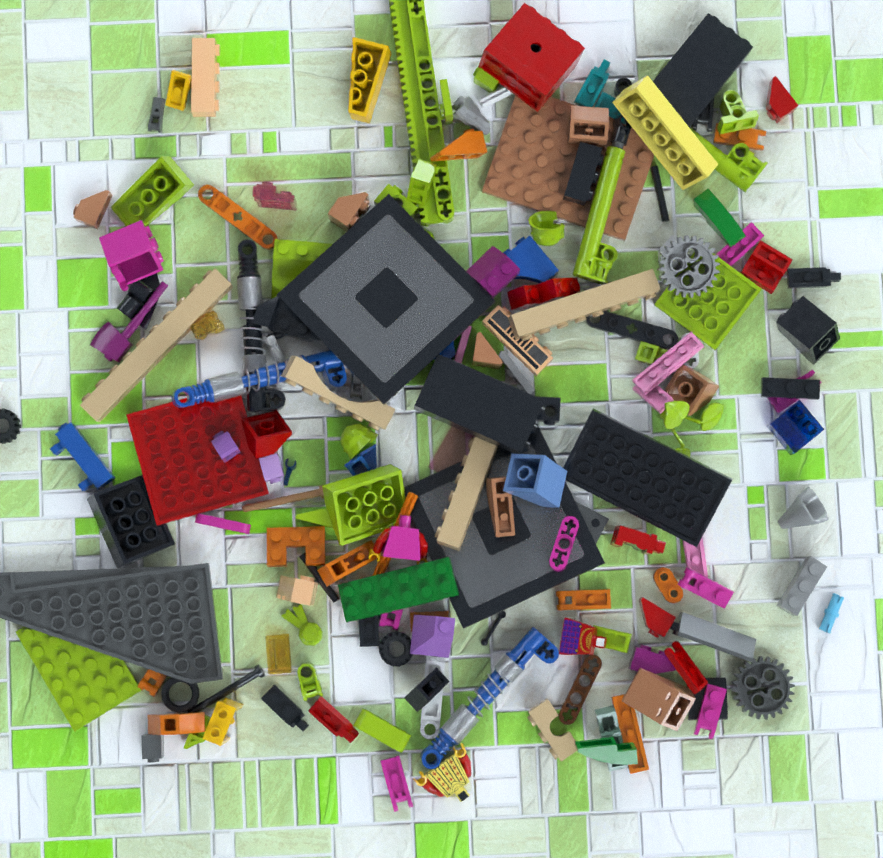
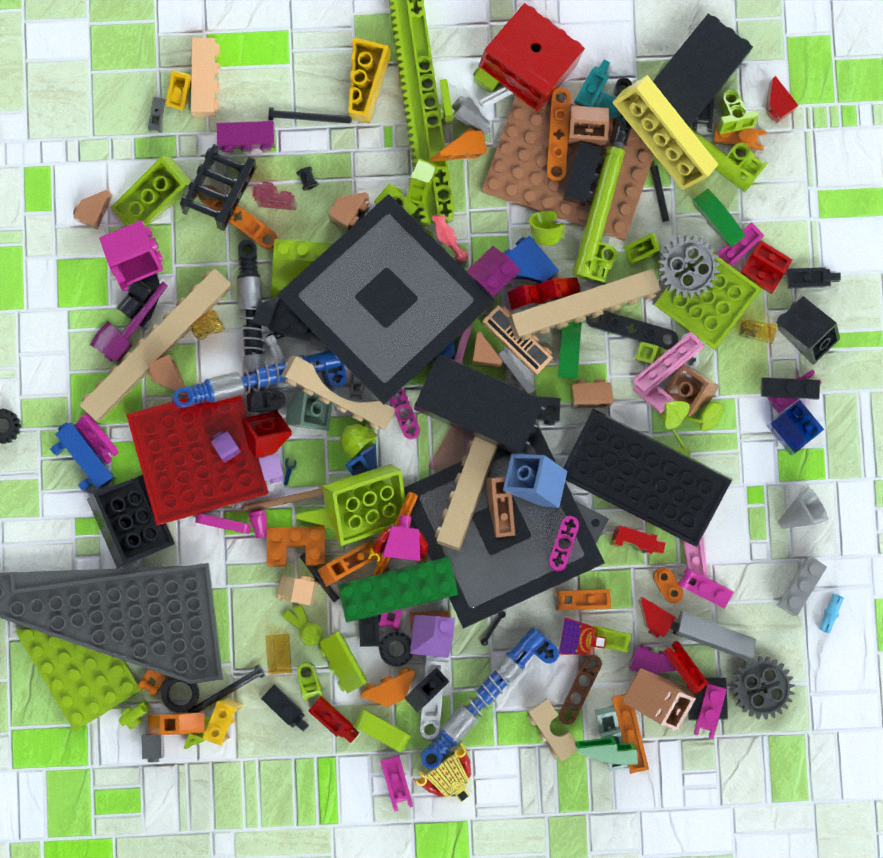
none -> dark pink hinge [75,413,119,464]
none -> lime plate [118,700,150,730]
none -> nougat slope [147,355,186,396]
none -> black fence [180,144,257,231]
none -> magenta brick [217,121,276,152]
none -> dark pink cone [248,509,267,538]
none -> black bar [268,107,352,124]
none -> sand green slope [286,388,332,431]
none -> black bush [296,166,319,191]
none -> lime slope [318,631,368,694]
none -> orange slope [360,667,415,707]
none -> dark pink beam [390,388,420,440]
none -> coral piece [431,214,469,264]
none -> orange piece [547,88,571,182]
none -> green slope [557,321,582,379]
none -> nougat slope [571,379,613,409]
none -> lime slope [624,232,661,265]
none -> clear yellow leg [739,320,777,344]

